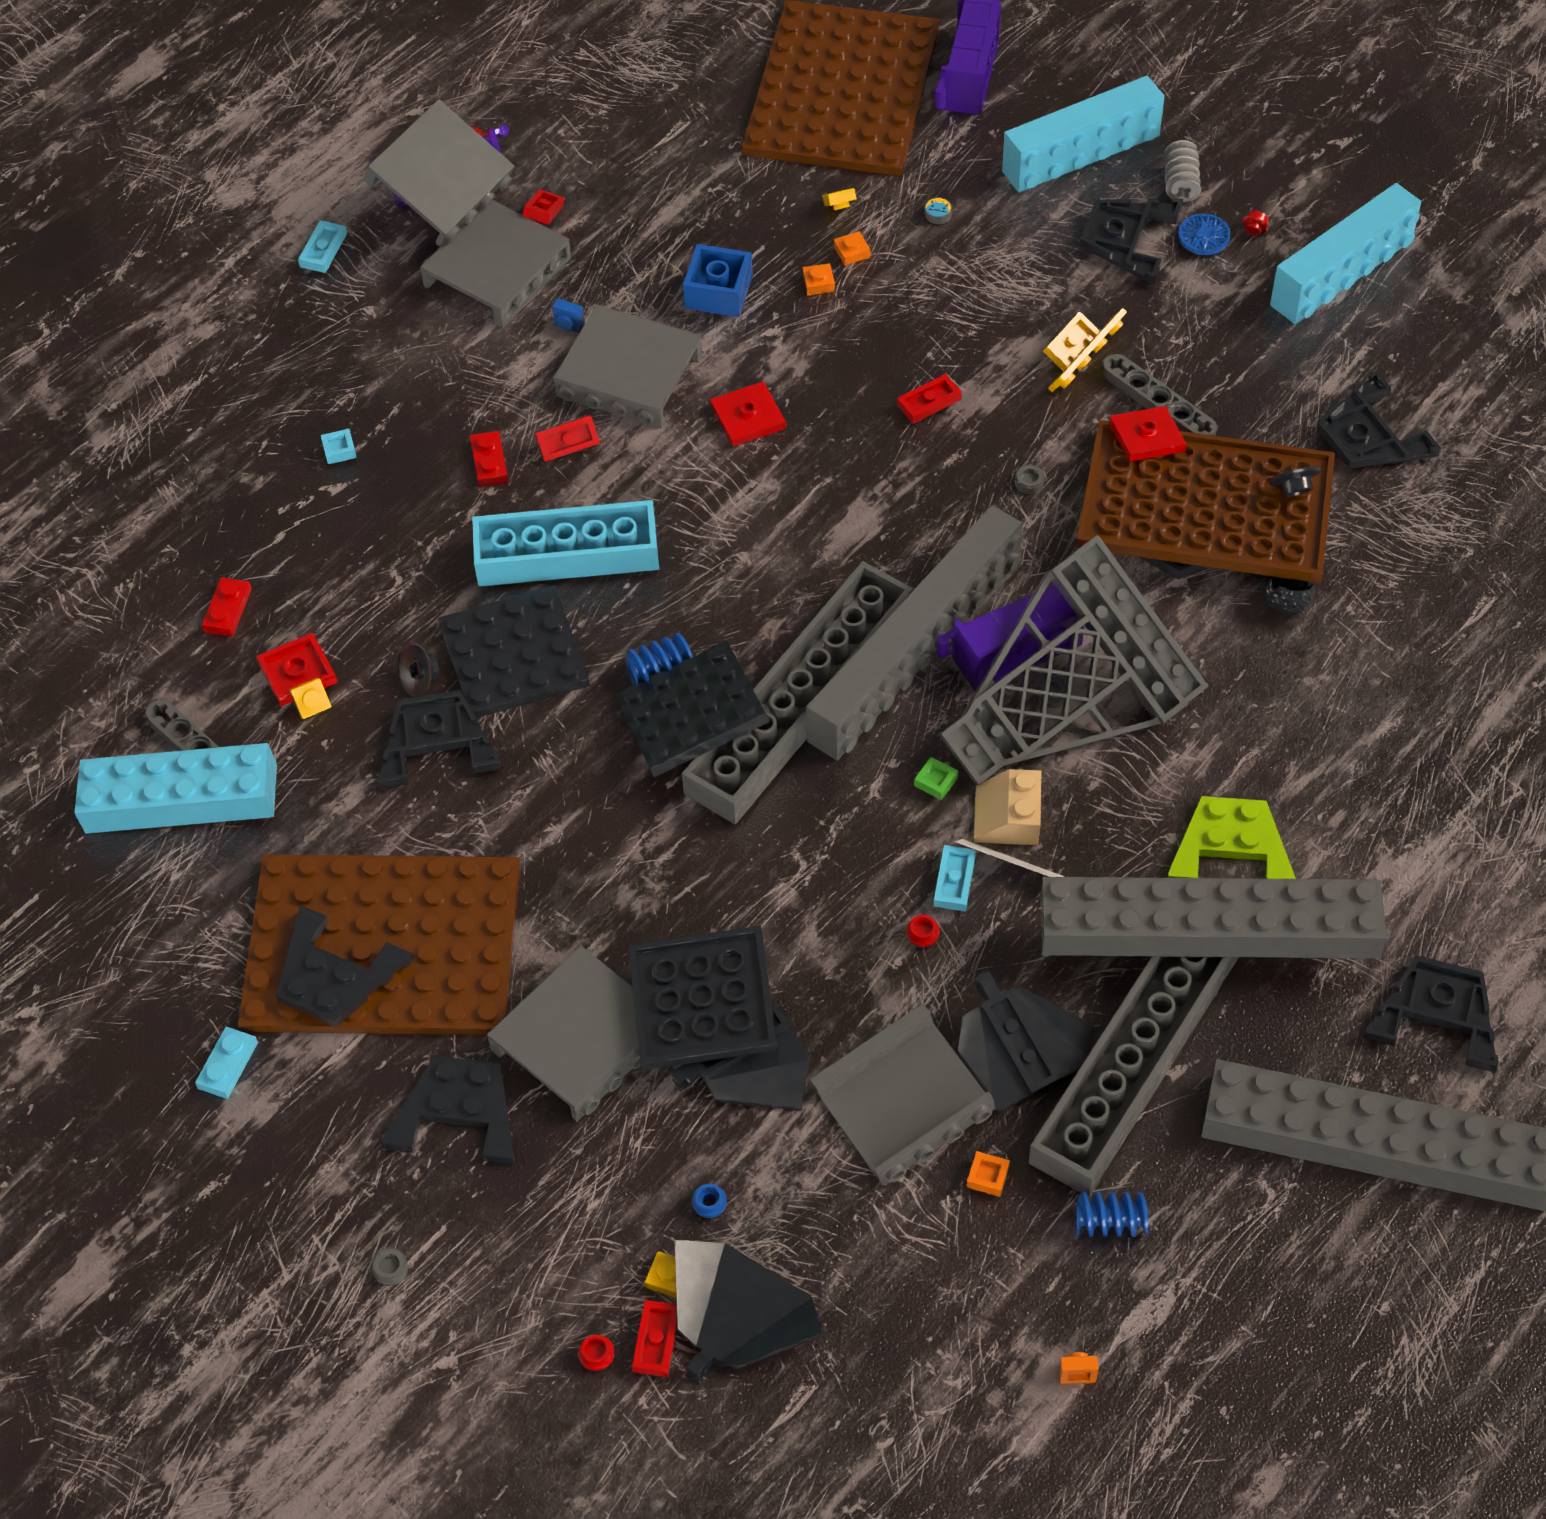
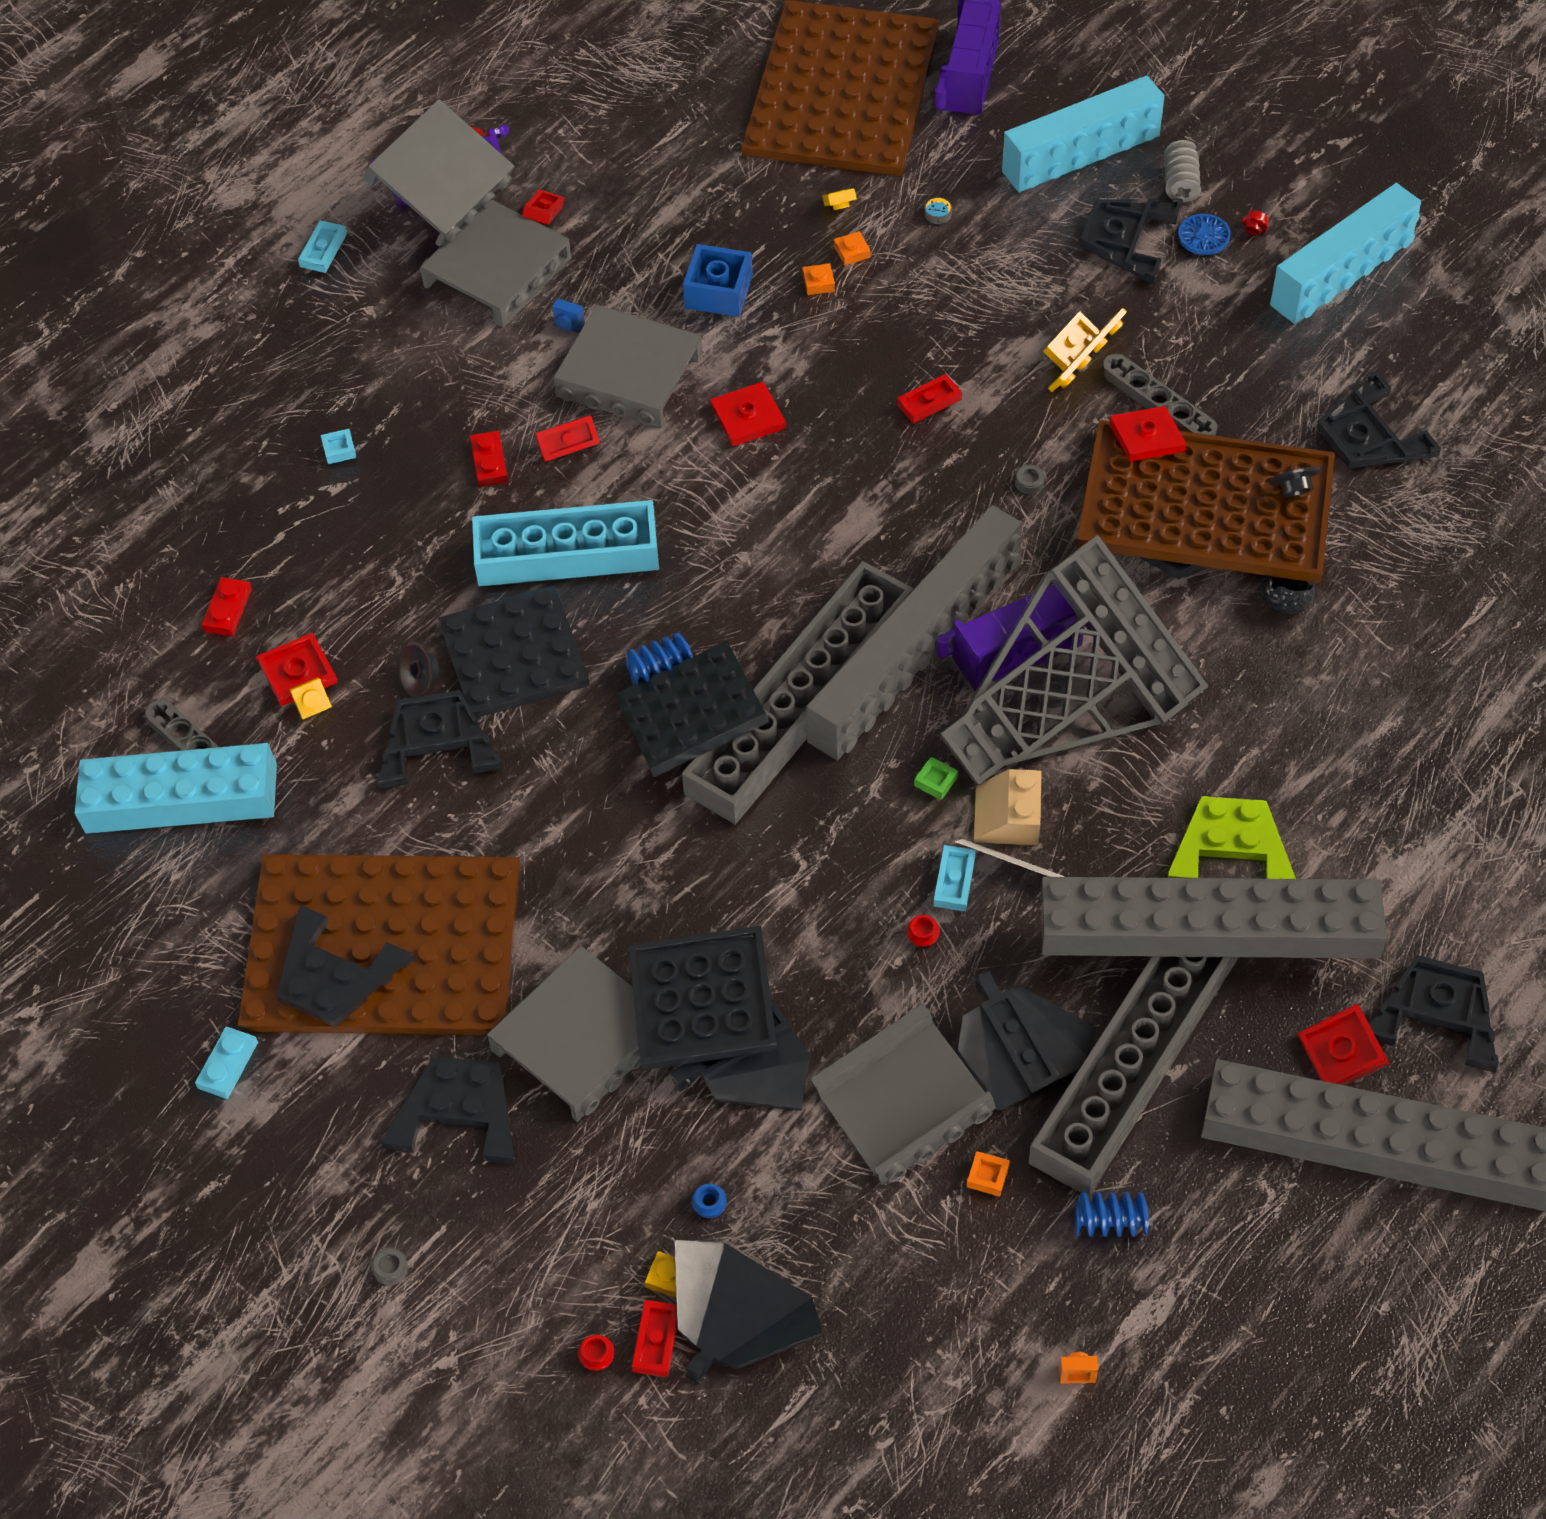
none -> red plate [1297,1003,1390,1086]

